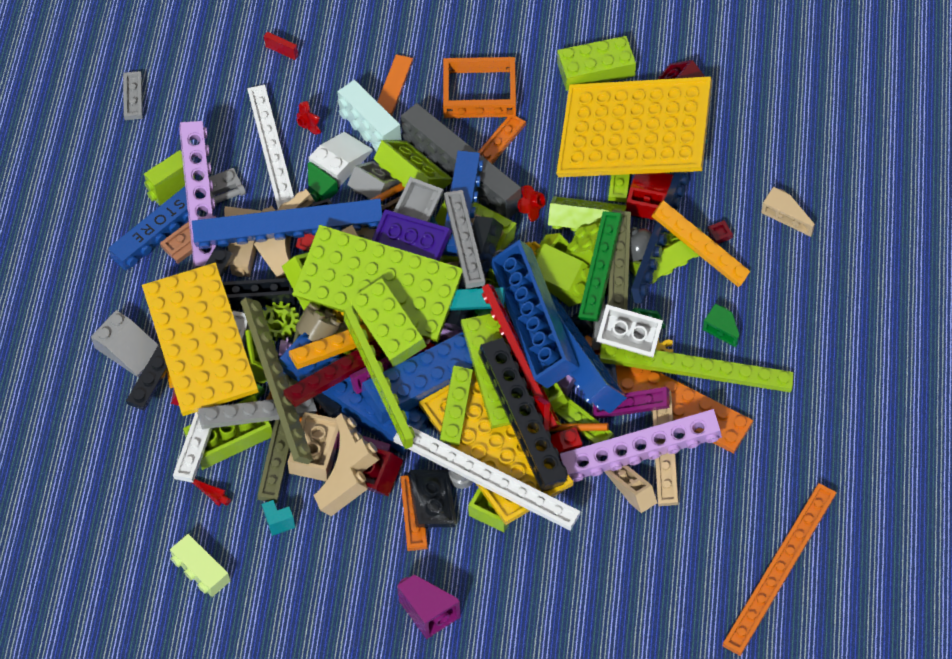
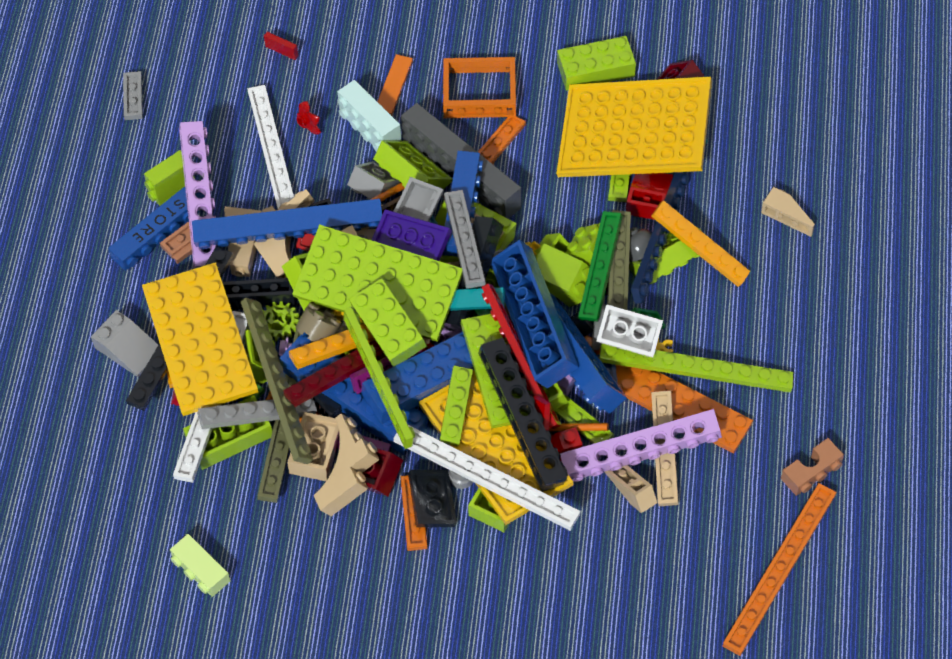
red piece [191,479,231,507] -> none
light grey plate [200,168,246,206] -> none
teal piece [262,500,296,536] -> none
white slope [308,132,373,188] -> none
green slope [308,162,338,202] -> none
magenta slope [397,574,461,639] -> none
red plate [517,185,546,222] -> none
lime slope [548,196,626,231] -> none
magenta plate [593,387,670,419] -> none
green slope [703,304,739,347] -> none
dark red plate [707,220,733,244] -> none
none -> nougat arch [781,438,844,496]

